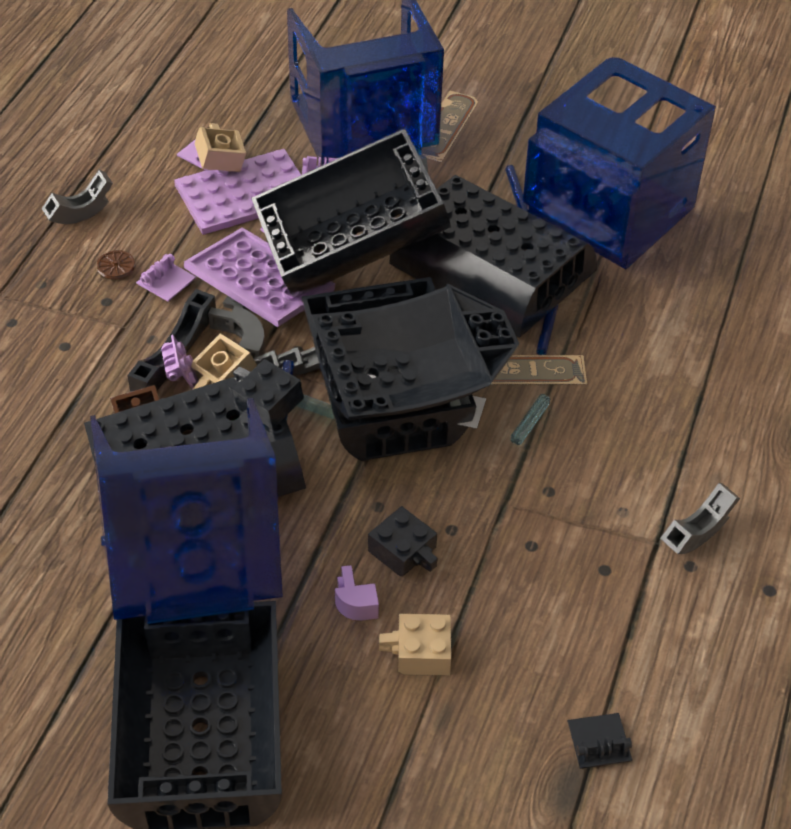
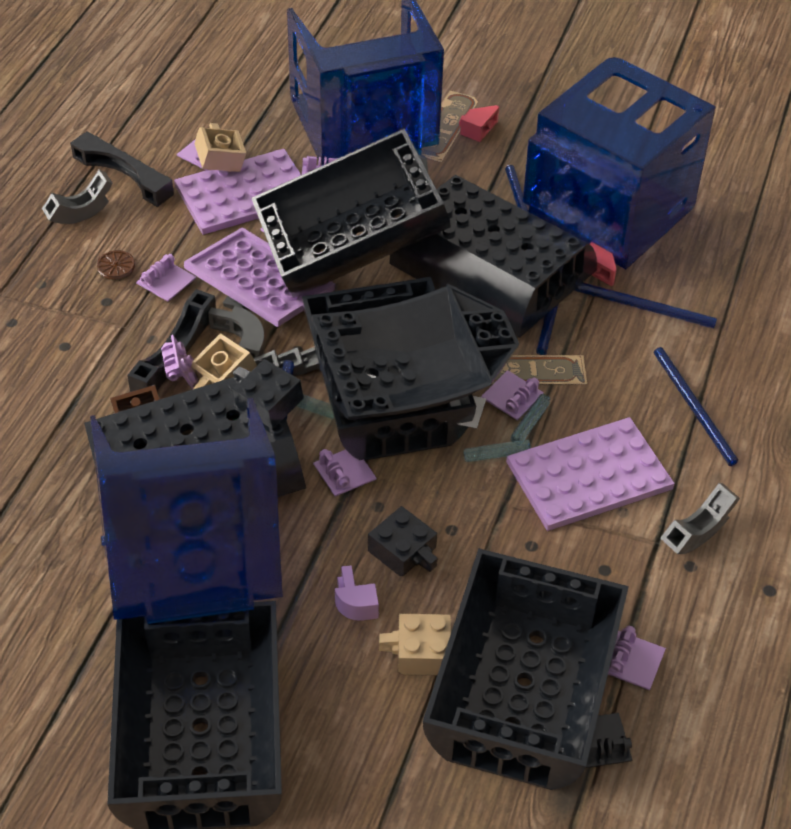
none -> black arch [70,131,174,207]
none -> lavender hinge [313,449,376,496]
none -> black slope [423,548,629,790]
none -> coral slope [459,105,499,142]
none -> clear light blue axle [463,439,531,462]
none -> lavender hinge [481,370,544,420]
none -> lavender plate [506,417,674,531]
none -> clear blue piece [574,282,717,328]
none -> coral slope [590,239,617,286]
none -> lavender hinge [608,626,666,690]
none -> clear blue piece [653,347,739,466]

